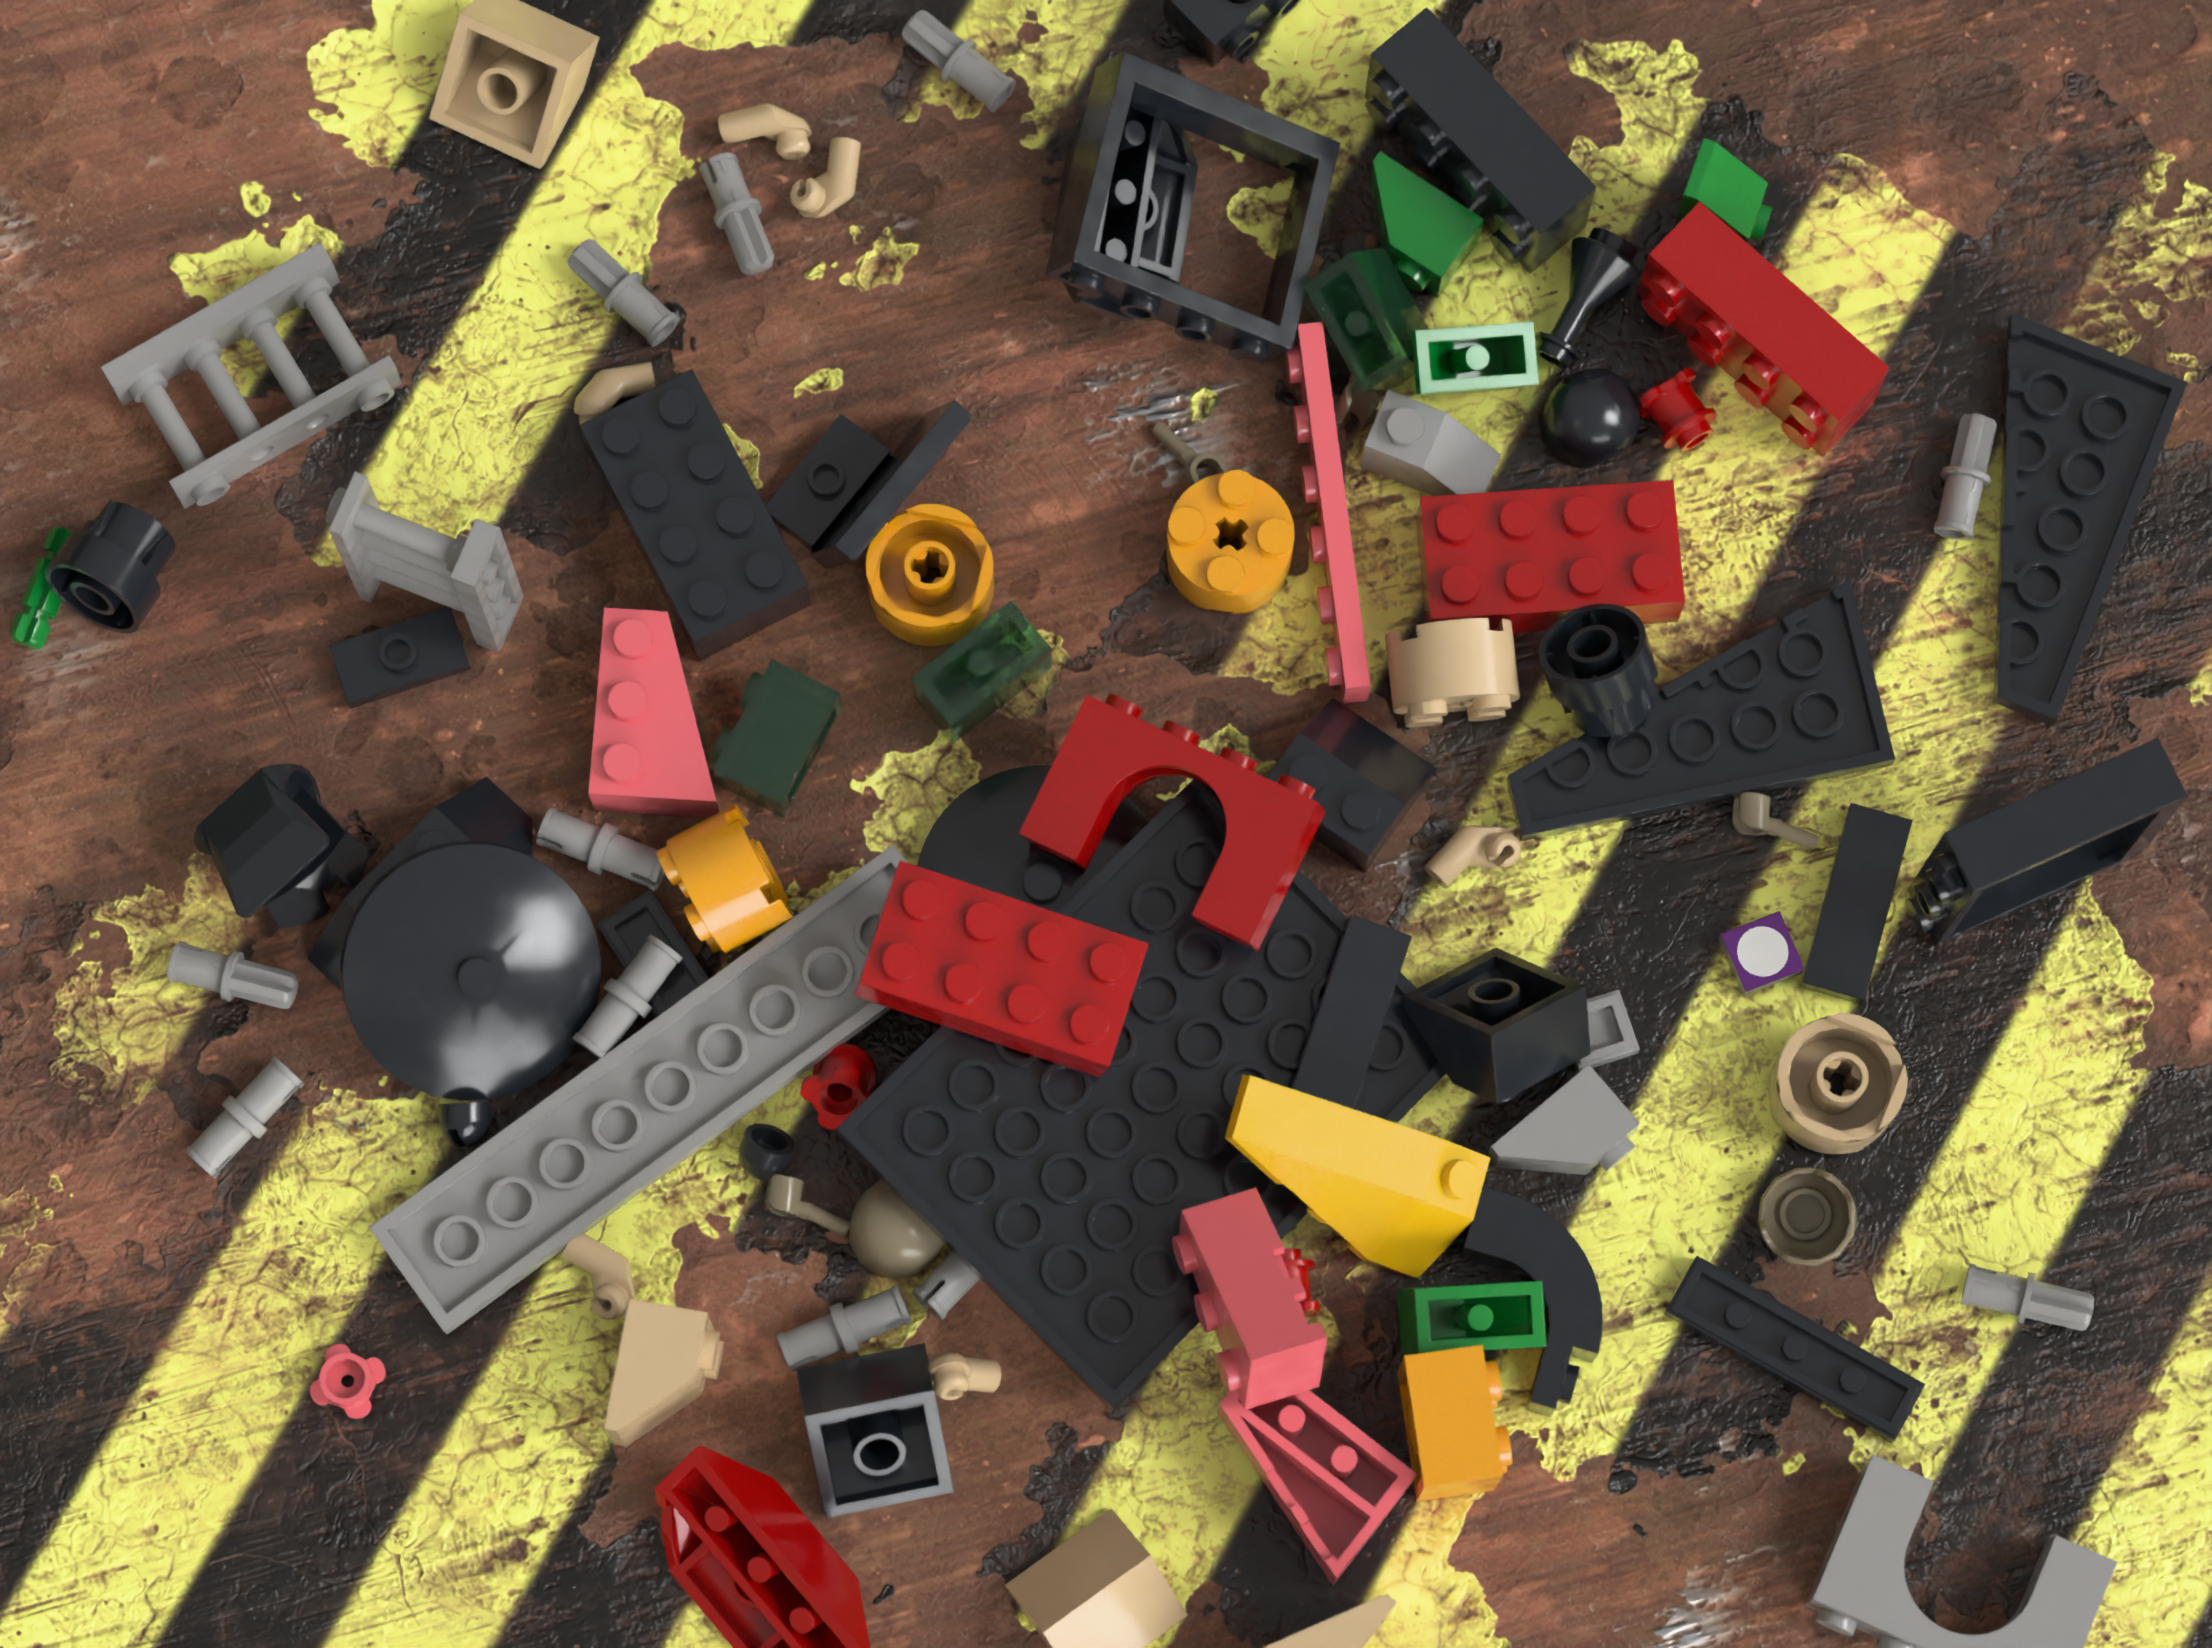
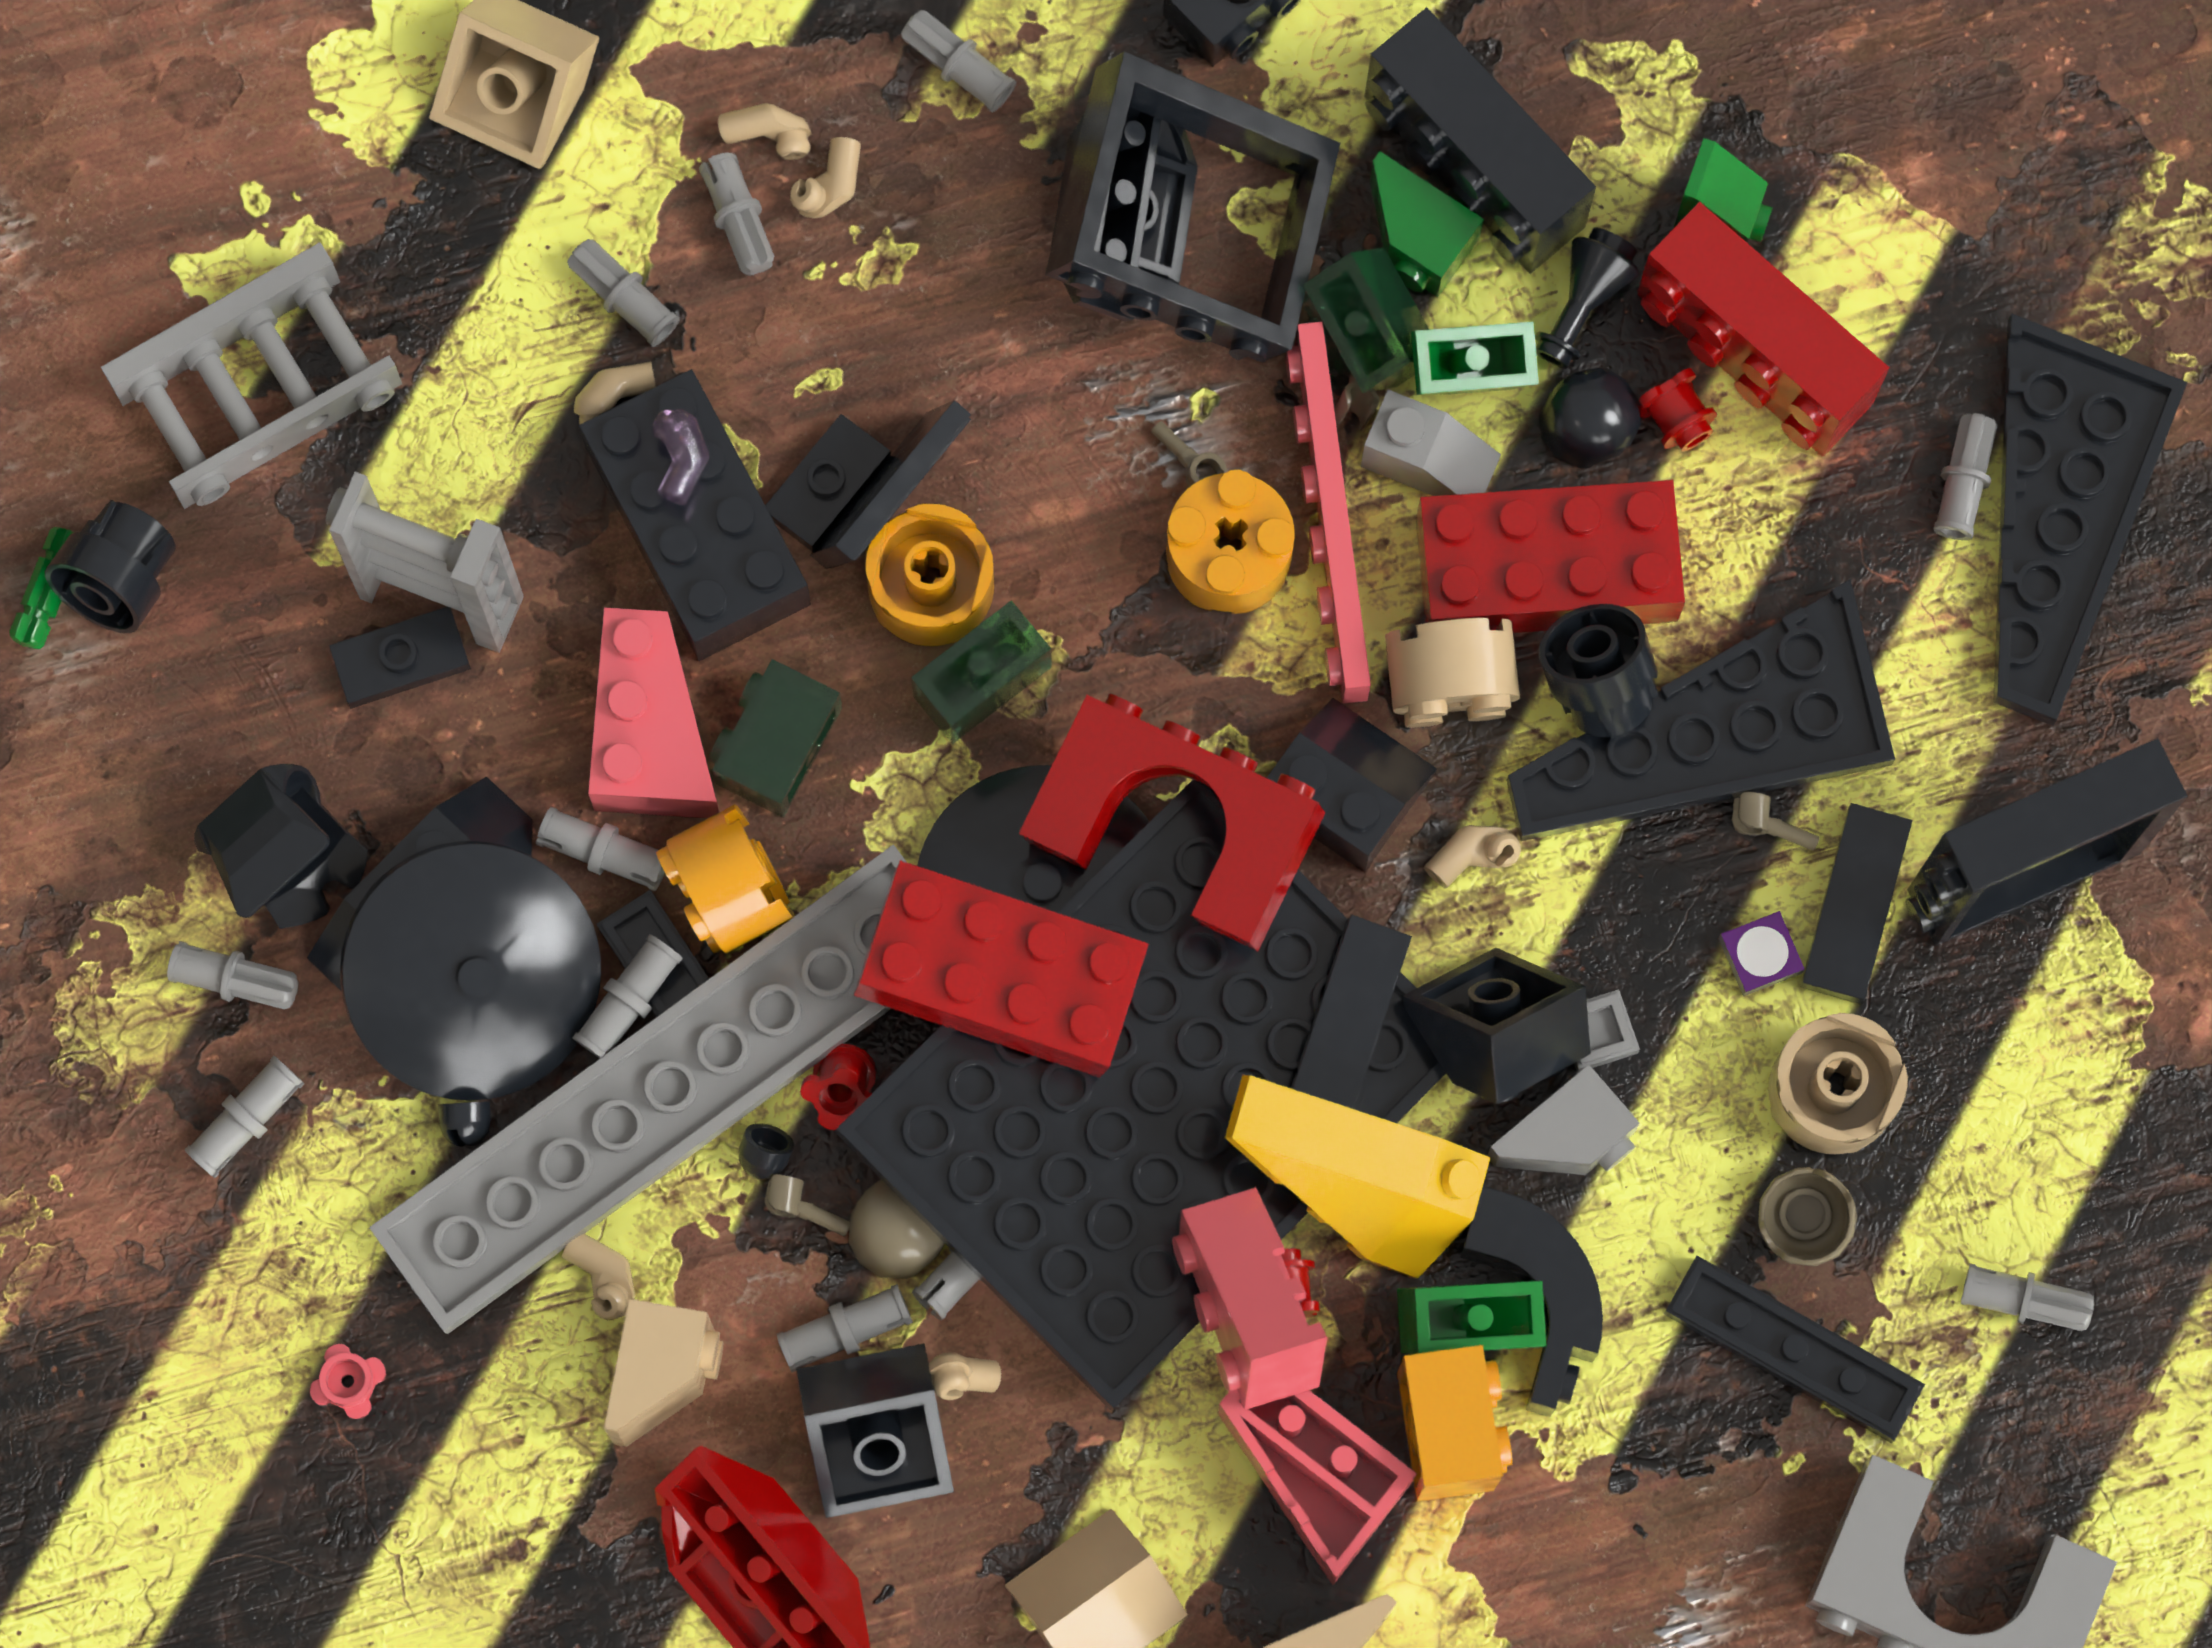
none -> clear purple arm [653,409,709,506]

